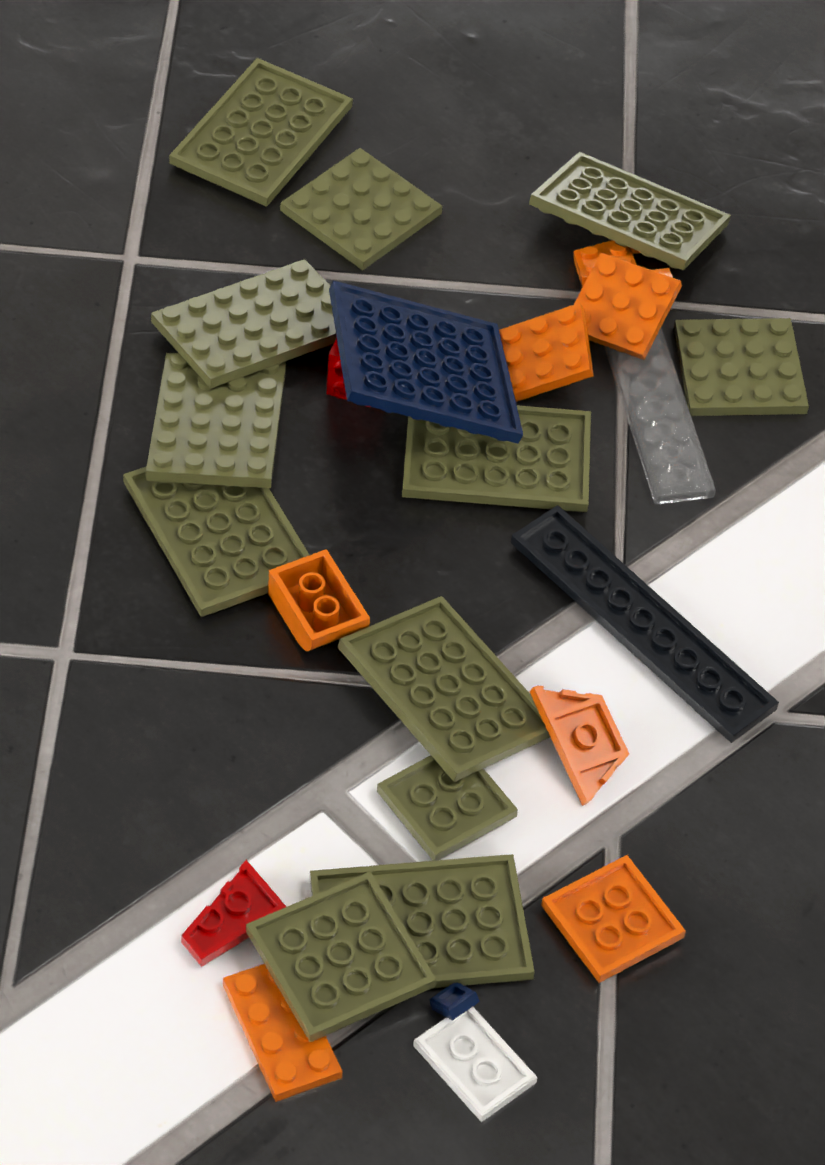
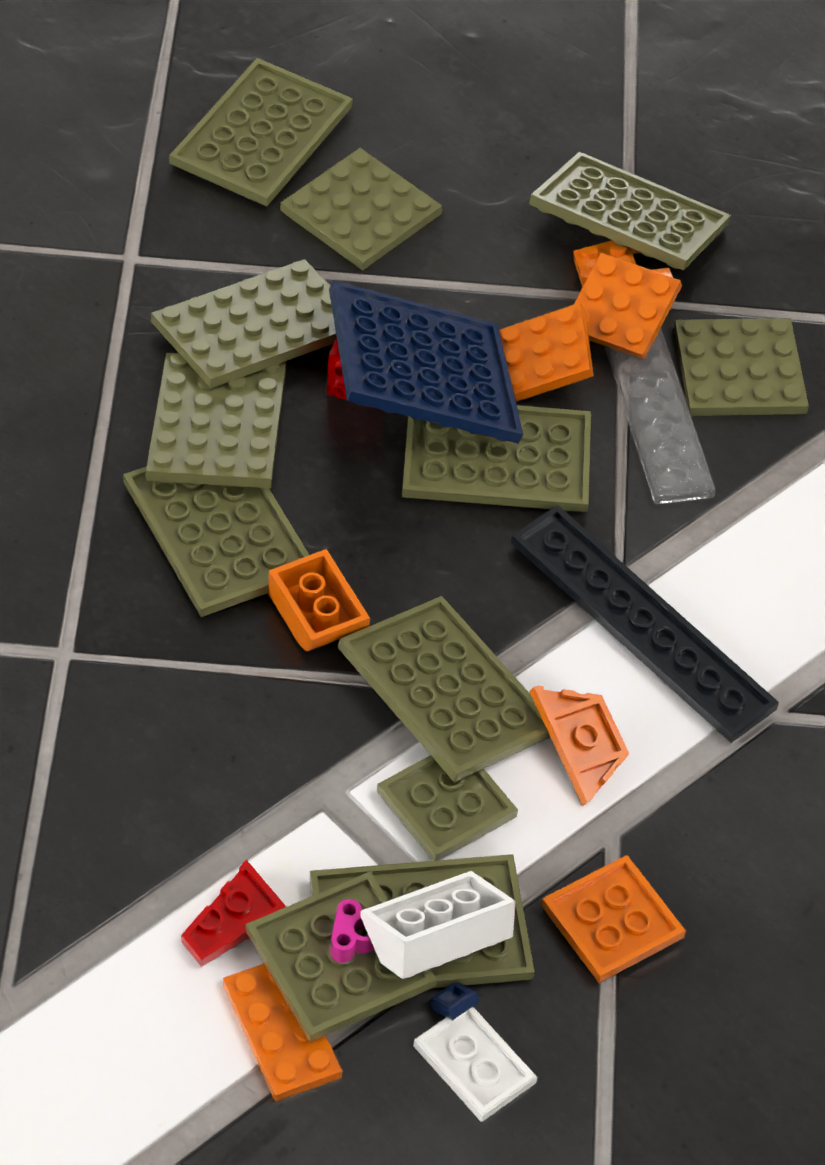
none -> dark pink piece [330,899,374,963]
none -> white slope [361,871,516,979]

